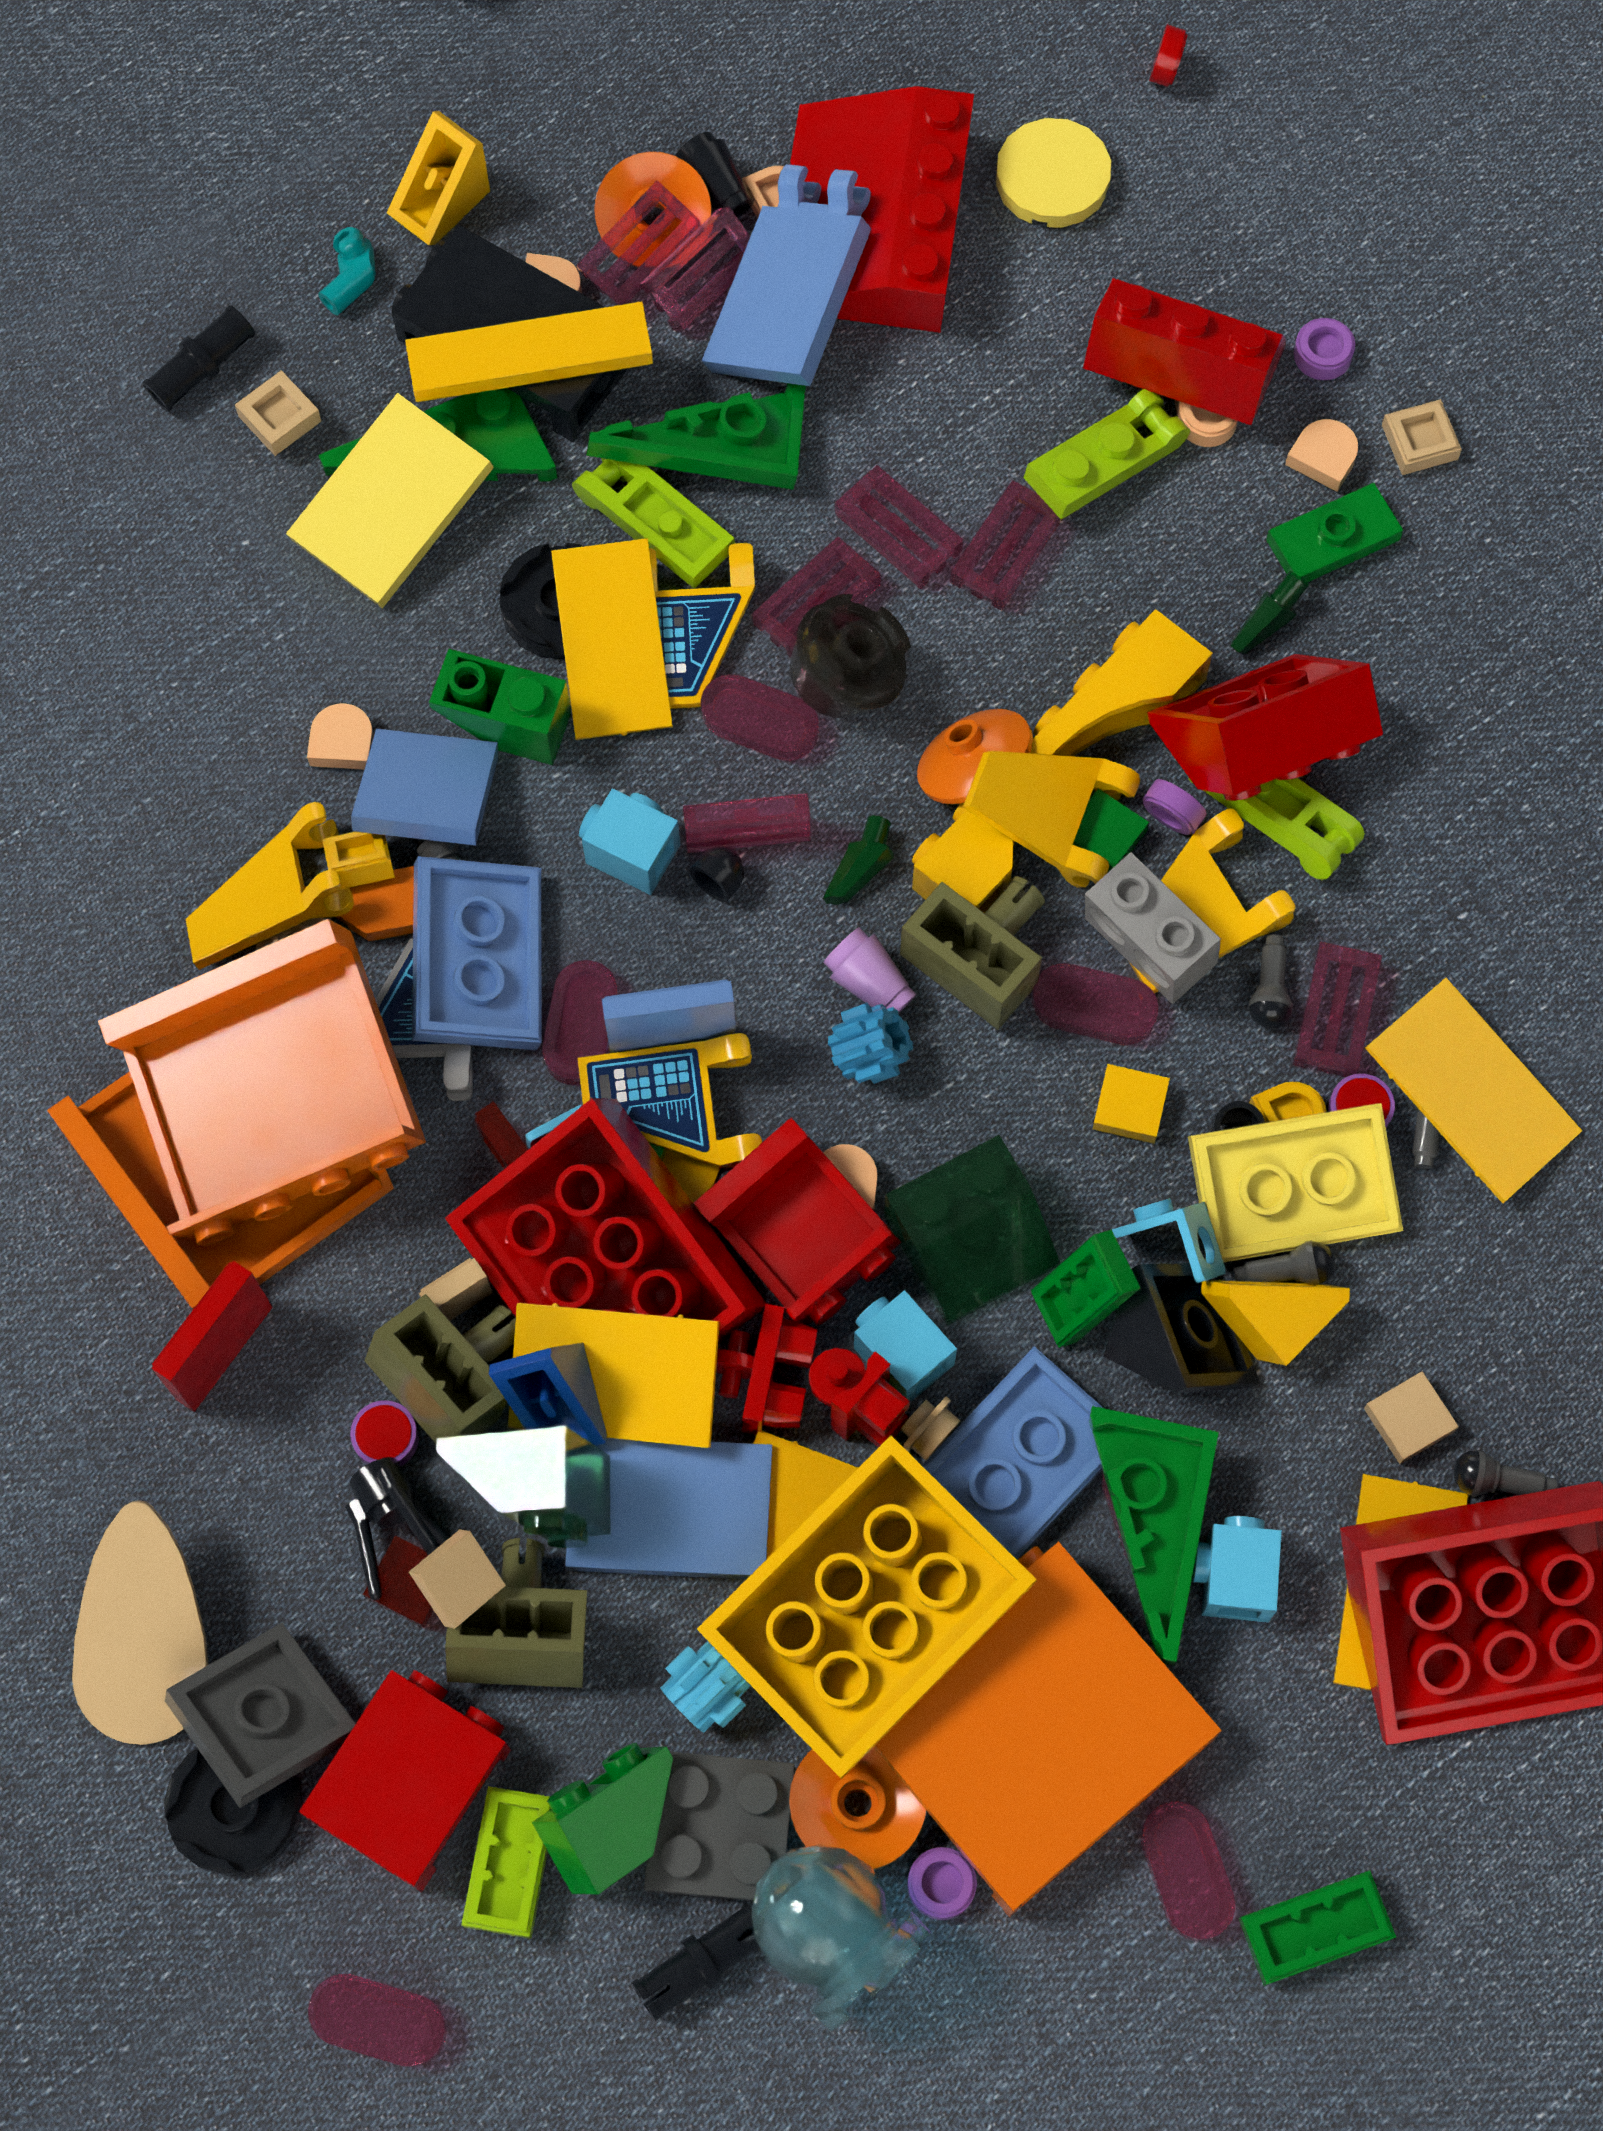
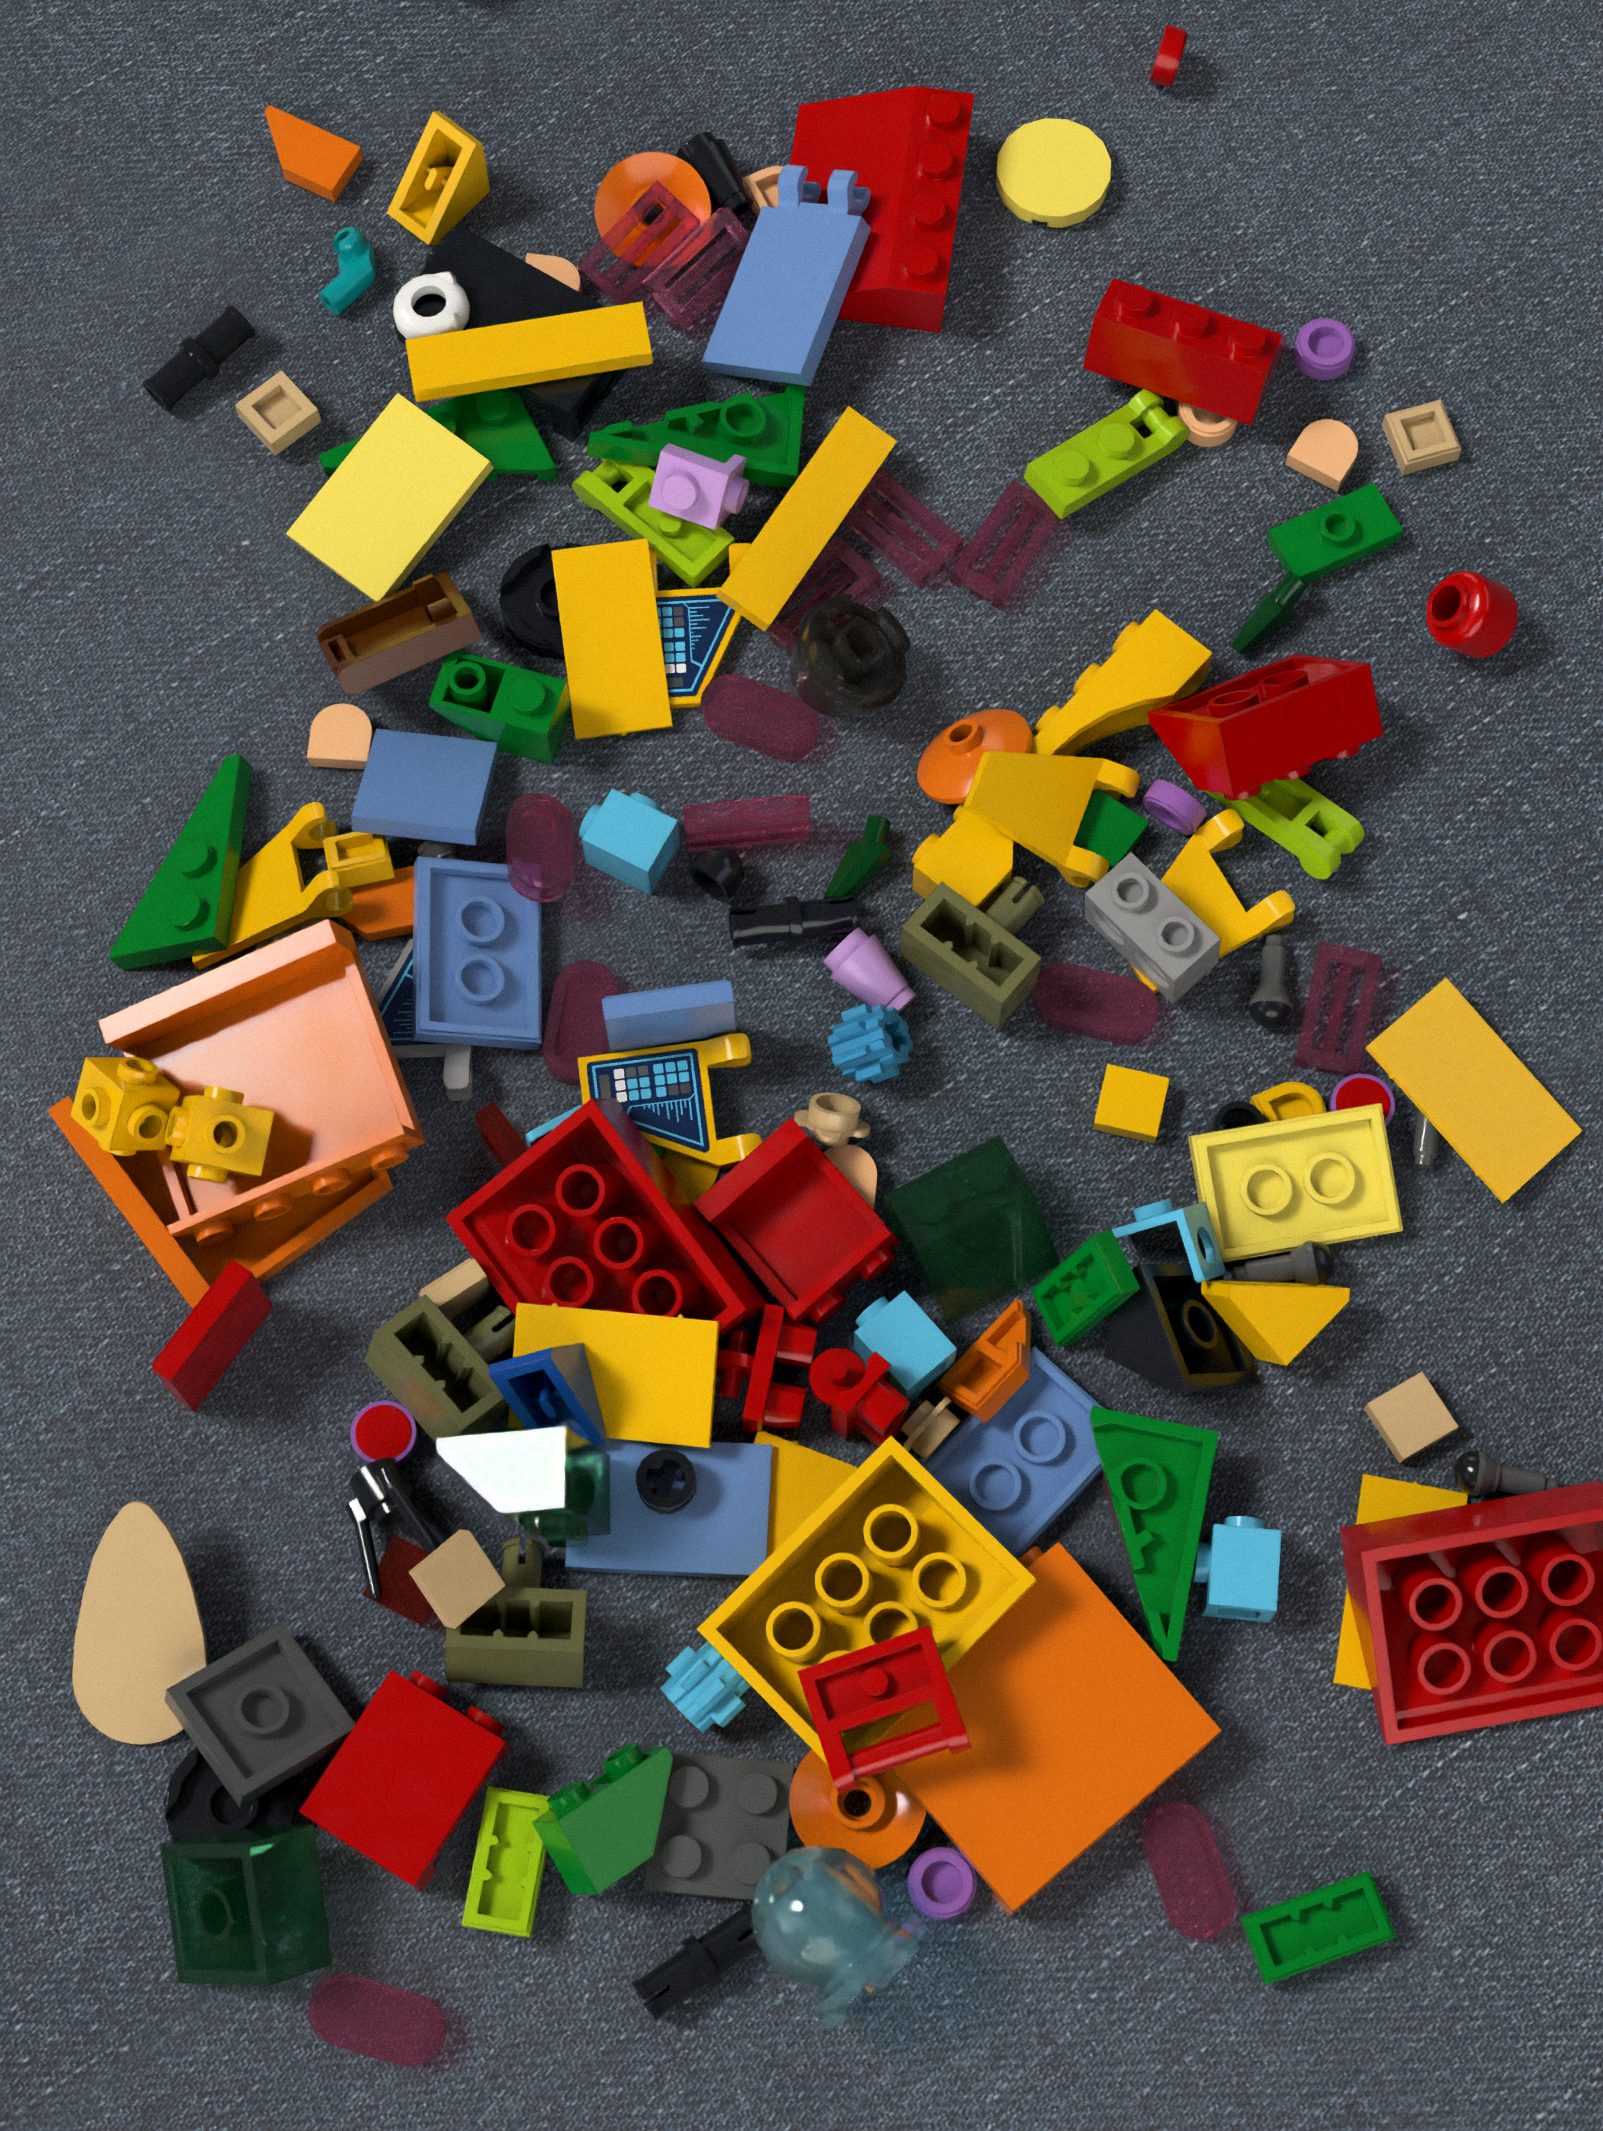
none -> yellow brick [70,1057,180,1156]
none -> green wing [109,754,253,970]
none -> clear green slope [160,1825,333,1986]
none -> yellow brick [165,1086,274,1184]
none -> orange tile [265,105,364,202]
none -> reddish brown container [316,571,483,695]
none -> white piece [393,271,470,339]
none -> clear pink tile [506,793,574,902]
none -> black bush [636,1449,697,1514]
none -> lavender bracket [648,444,749,530]
none -> yellow tile [715,406,897,632]
none -> black pin [728,894,858,948]
none -> tan plate [794,1092,870,1147]
none -> red plate [797,1625,972,1794]
none -> orange tile [936,1298,1031,1424]
none -> red head [1426,570,1518,659]

